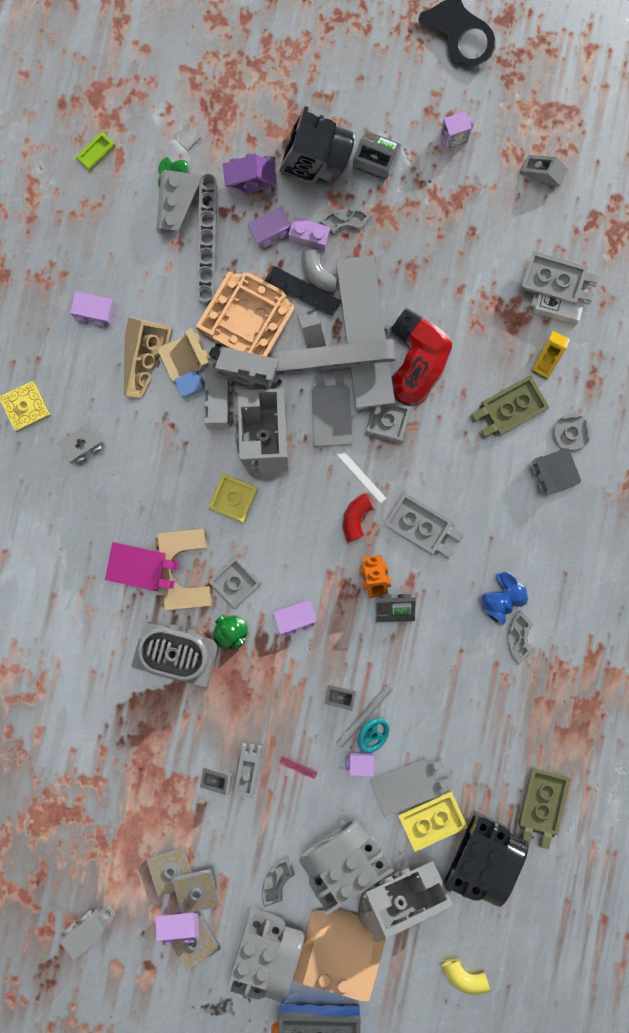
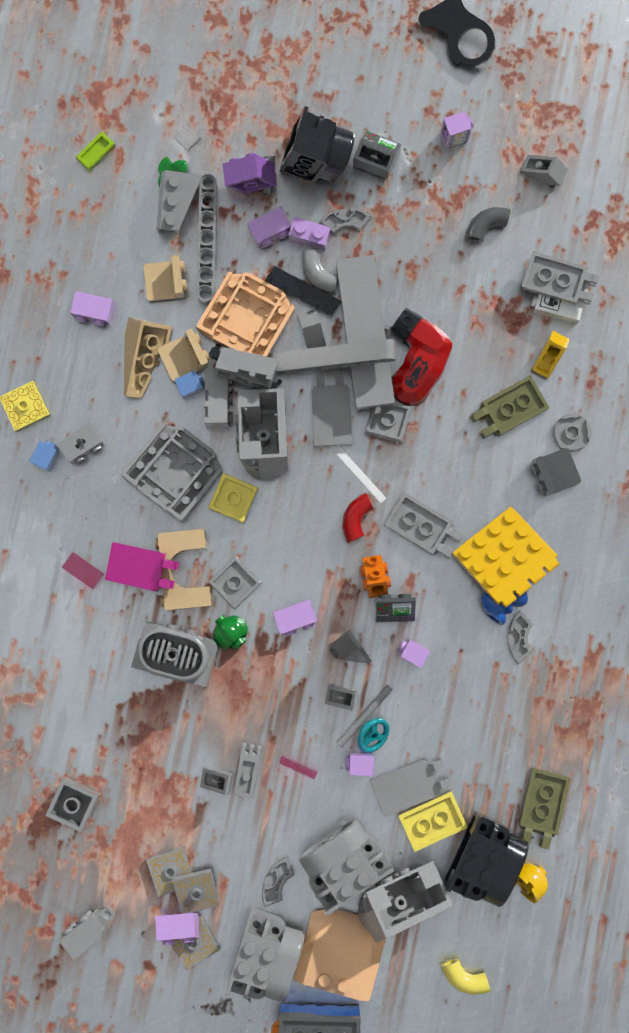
none -> medium blue brick [29,440,60,472]
none -> light grey brick [45,777,101,832]
none -> clear pink tile [61,552,104,590]
none -> light grey wedge [121,423,223,522]
none -> tan bracket [144,255,187,301]
none -> dark grey wedge [329,630,372,664]
none -> lavender brick [397,639,431,668]
none -> yellow hinge [452,506,560,607]
none -> dark grey cylinder [465,207,511,242]
none -> yellow cylinder [515,863,548,903]

